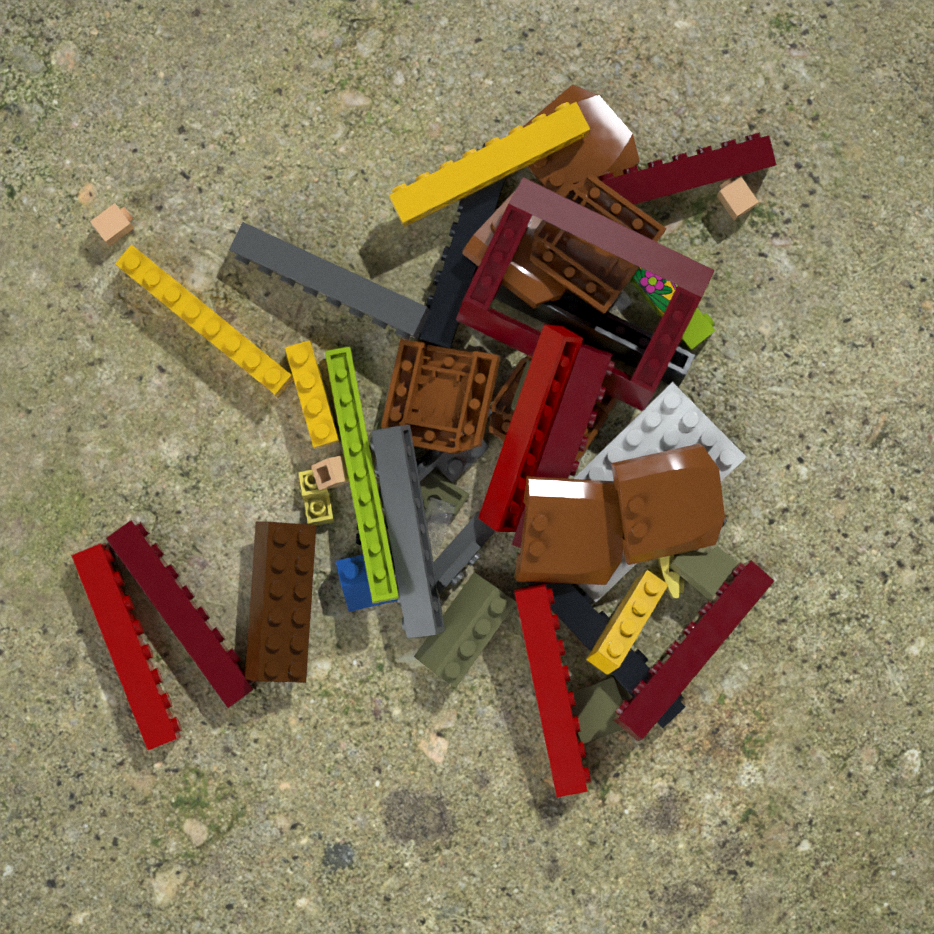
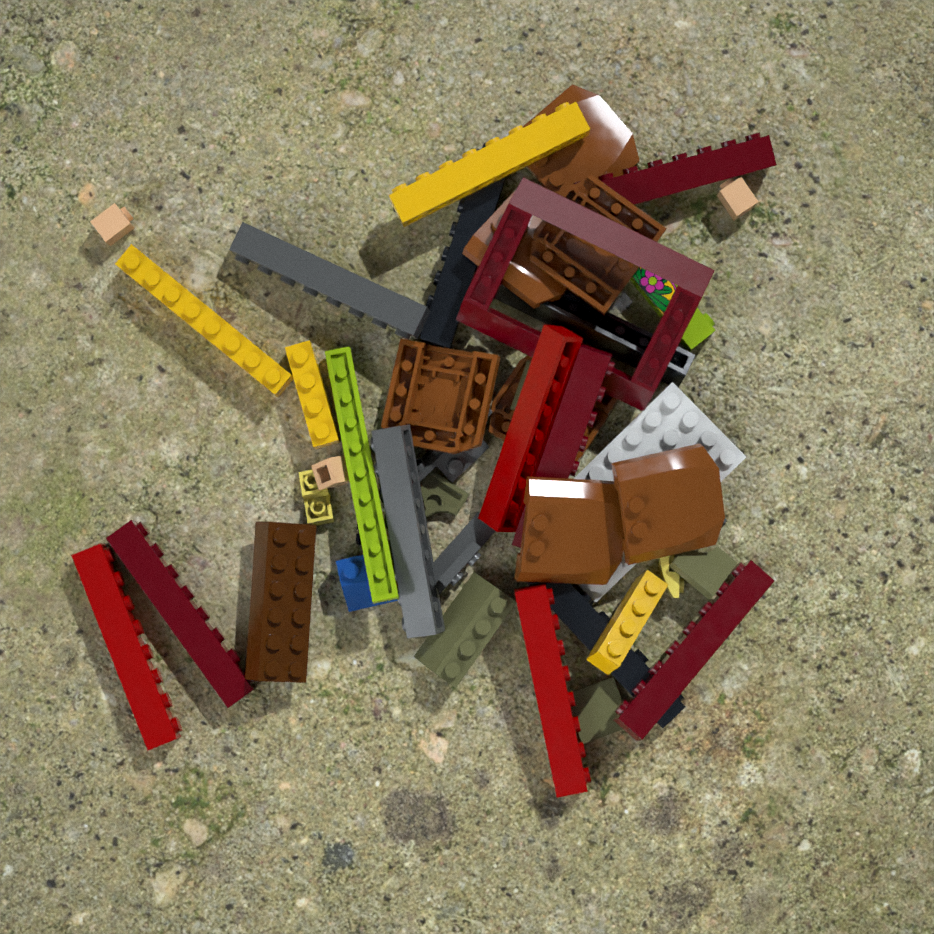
clear plate [425,497,455,555] -> none

